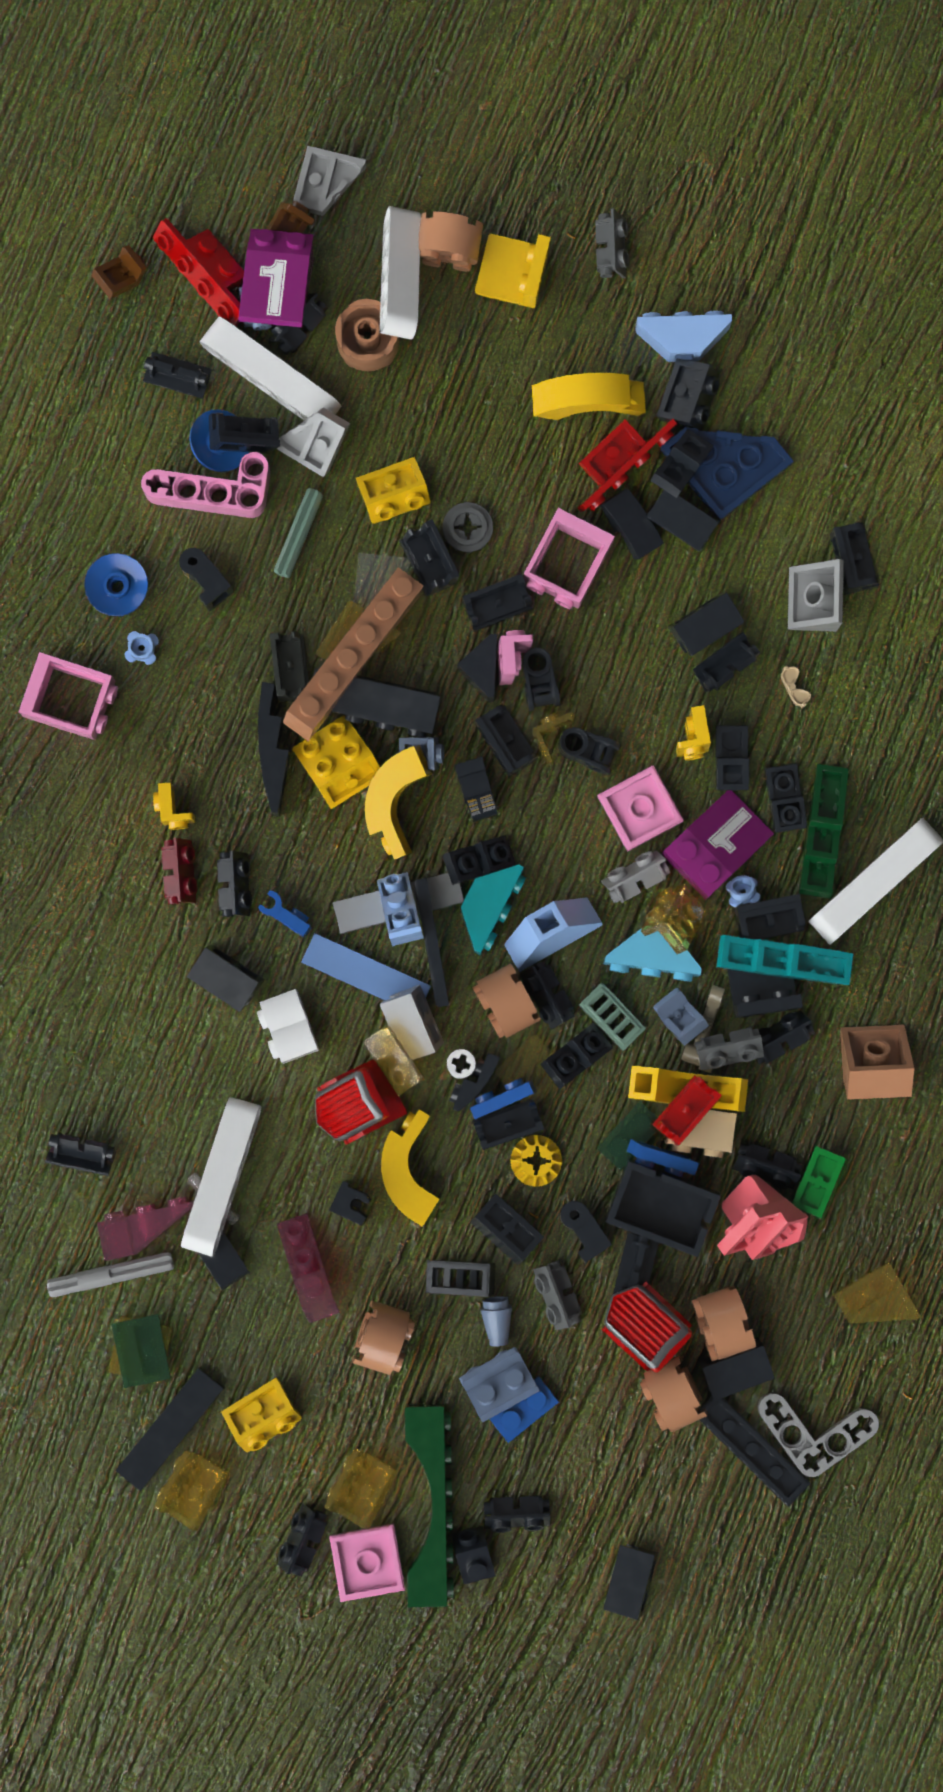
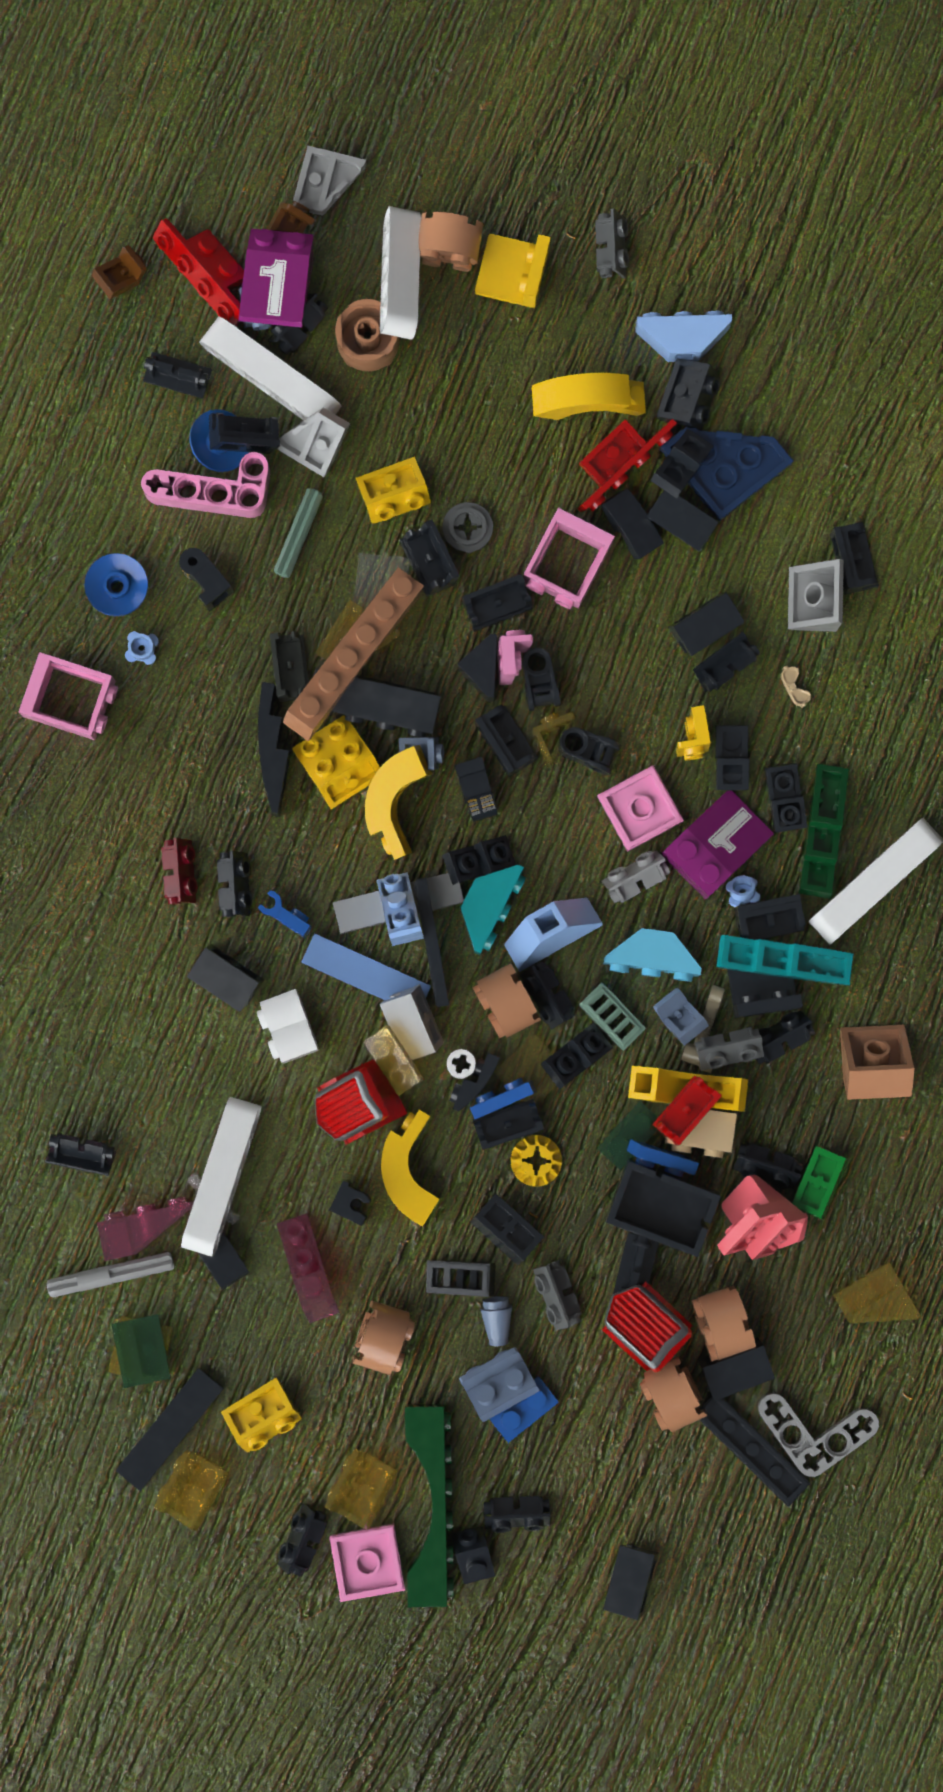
yellow bracket [153,782,195,830] -> none
black leg [560,1201,612,1263] -> none
clear yellow bracket [641,884,707,954] -> none

